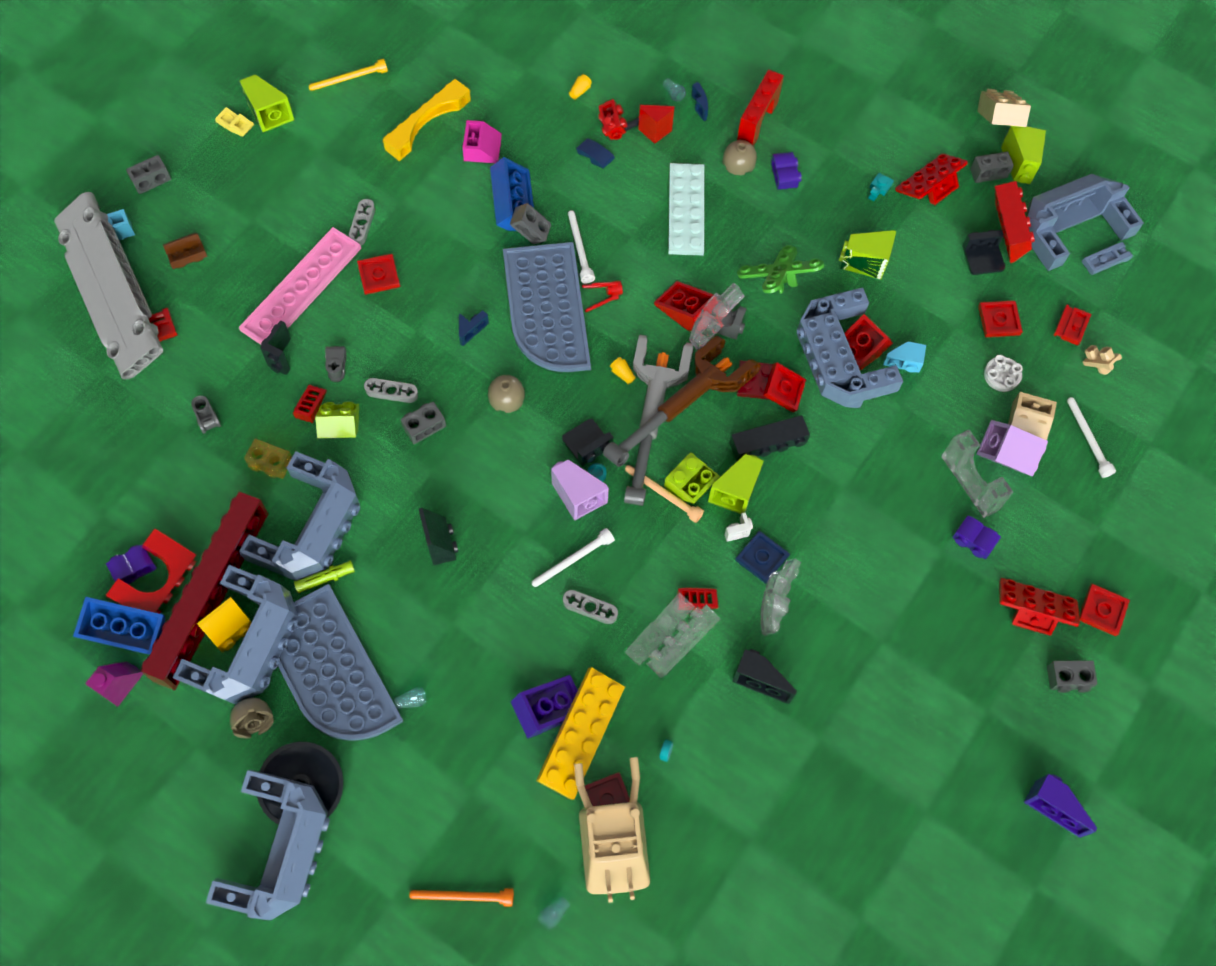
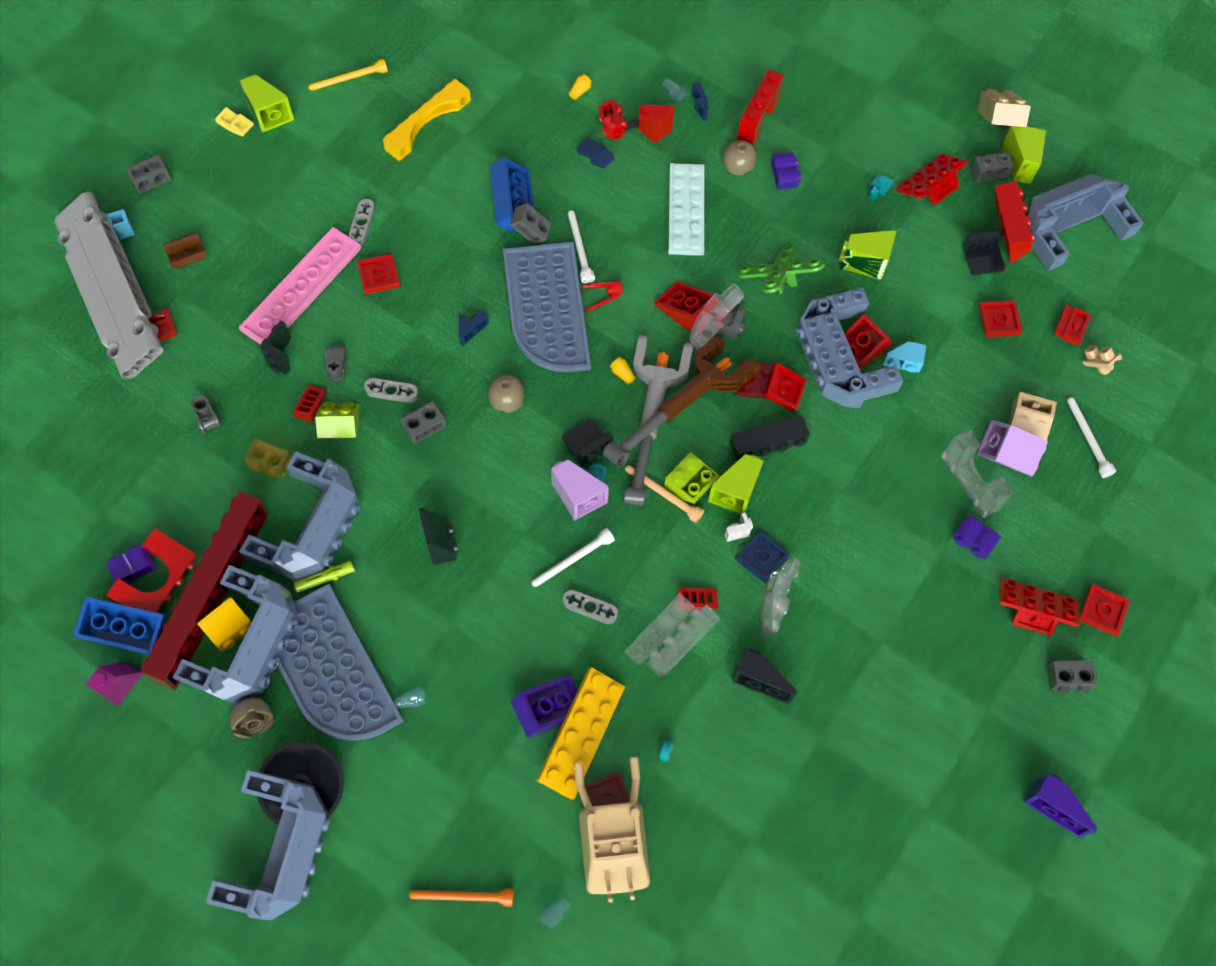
dark pink slope [463,120,502,163] -> none
white tile [984,355,1023,392] -> none
sand blue plate [1082,242,1133,275] -> none

